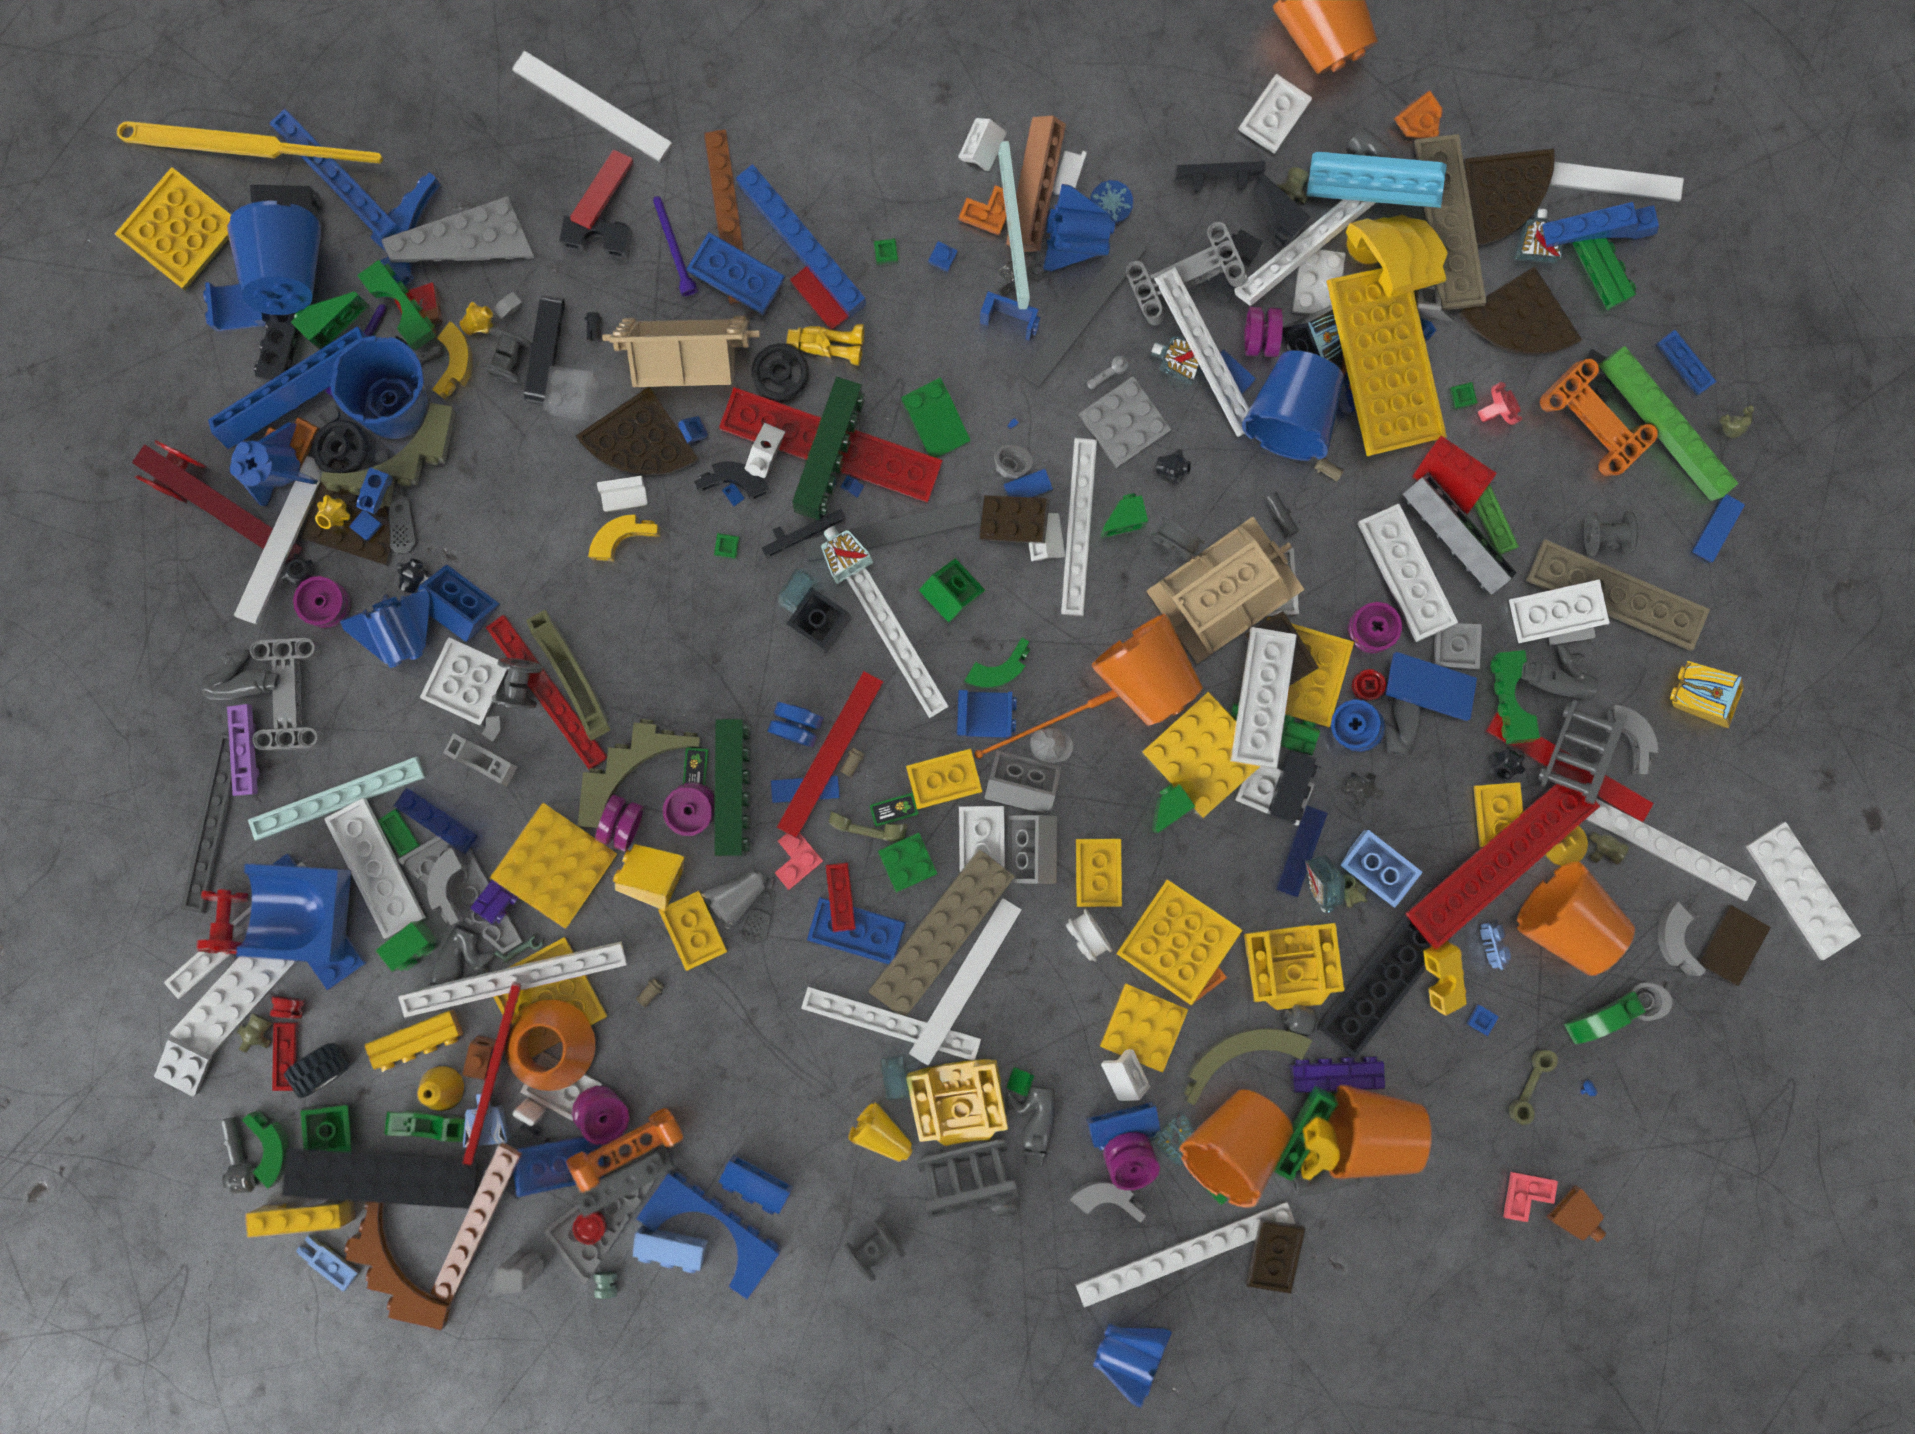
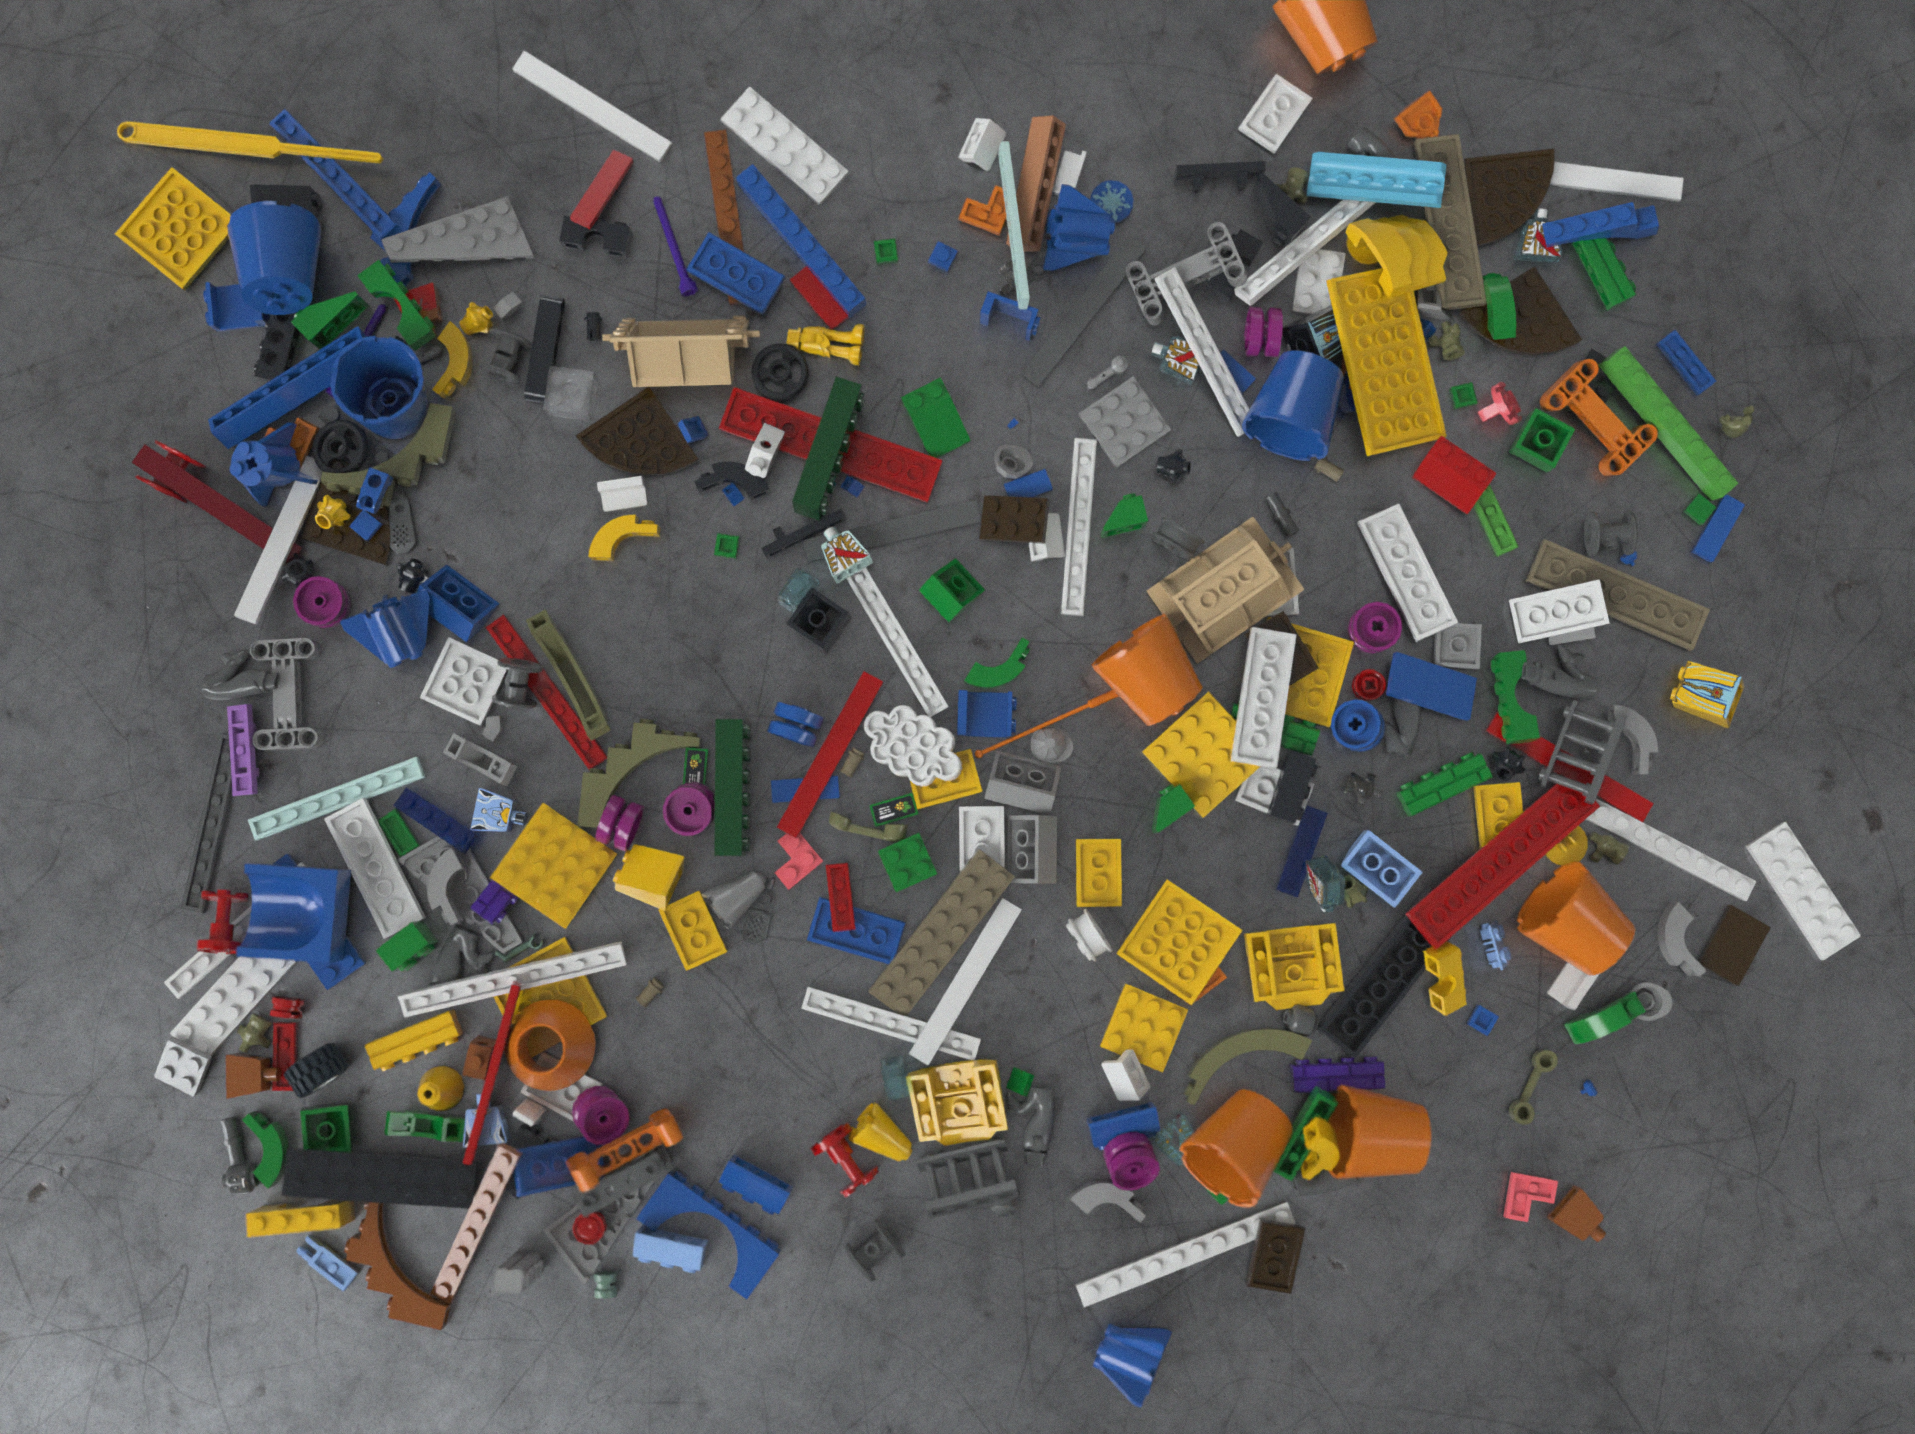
brick [1403,473,1517,595] -> none
none -> dark orange torso [226,1053,282,1099]
none -> light blue torso [470,788,527,832]
none -> white plate [721,86,849,206]
none -> red piece [810,1122,879,1198]
none -> white plate [864,705,962,787]
none -> green brick [1396,751,1493,817]
none -> olive piece [1428,321,1465,360]
none -> green arch [1482,273,1516,340]
none -> green brick [1508,408,1575,473]
none -> white panel [1547,963,1599,1010]
none -> blue rock [1620,551,1637,566]
none -> green tile [1683,494,1716,525]

